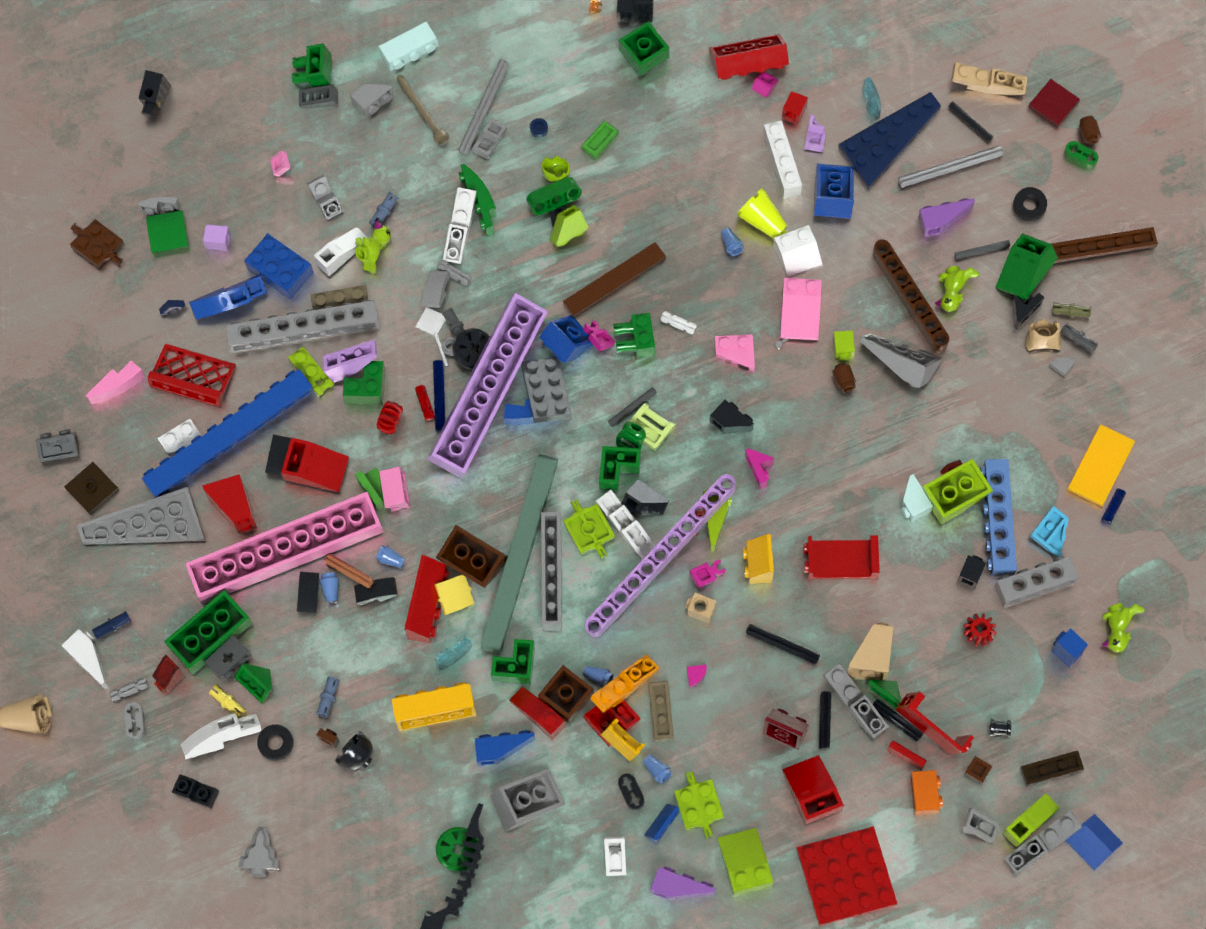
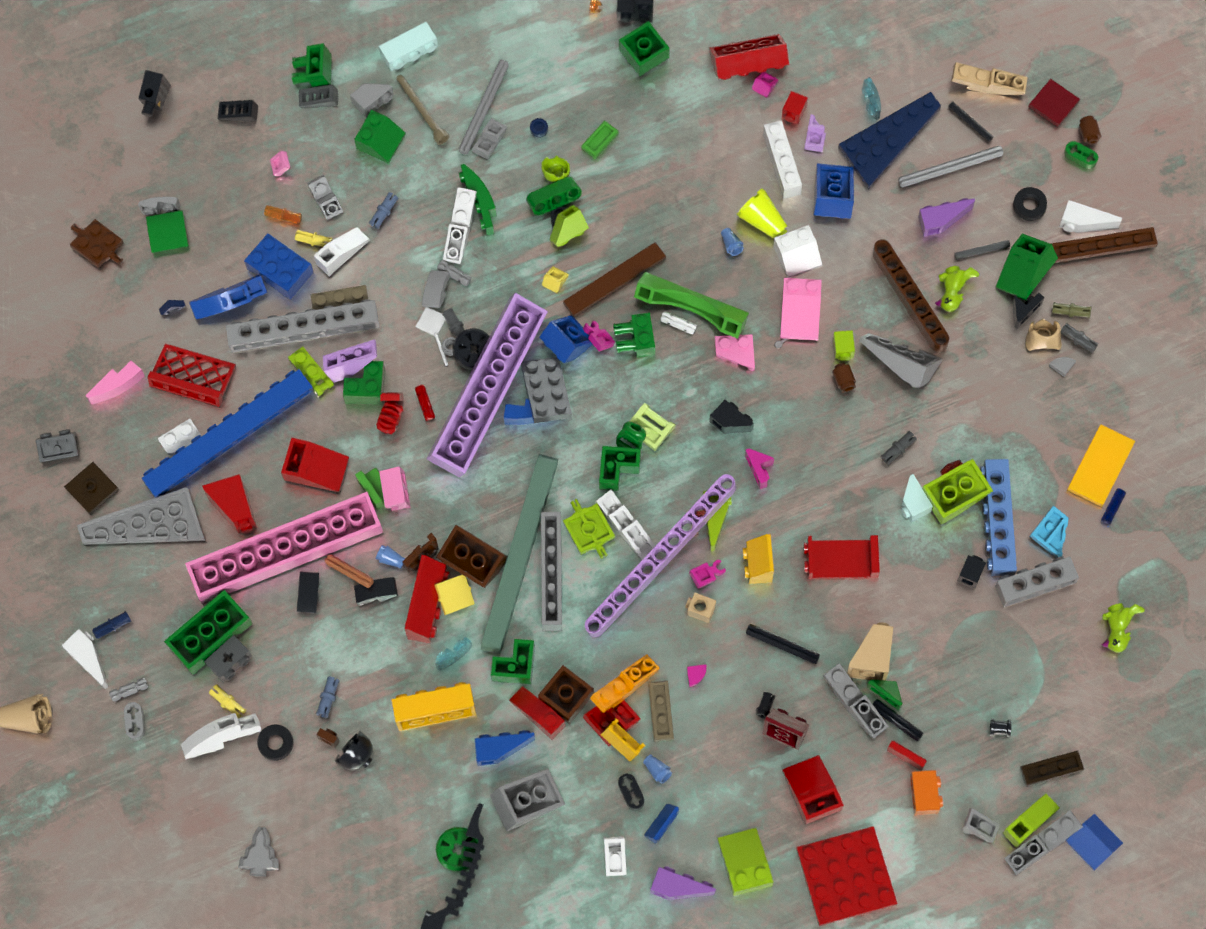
clear red slope [152,655,186,694] -> none
black slope [172,774,219,809] -> none
lavender panel [203,225,231,251] -> none
green slope [234,663,272,703] -> none
black slope [265,434,291,476] -> none
medium blue cone [319,573,339,602] -> none
lime animal [355,221,391,274] -> none
clear blue axle [433,360,445,432] -> none
medium blue cone [583,665,614,688] -> none
dark grey piece [608,387,657,427] -> none
slope [621,479,670,515] -> none
lime plate [674,771,724,839] -> none
black axle [819,691,831,750] -> none
red panel [895,691,974,755] -> none
red gear [963,613,997,647] -> none
reddish brown plate [964,756,992,784] -> none
blue brick [1052,628,1088,668] -> none
none -> black slope [217,100,258,122]
none -> clear orange axle [264,205,302,225]
none -> light yellow axle [295,230,333,247]
none -> green slope [354,110,406,164]
none -> red tile [380,392,403,401]
none -> reddish brown wing [402,533,439,573]
none -> light yellow slope [542,266,569,293]
none -> bright green arch [634,272,749,339]
none -> black pin [756,692,775,719]
none -> dark grey pin [880,431,917,465]
none -> white slope [1059,200,1122,233]

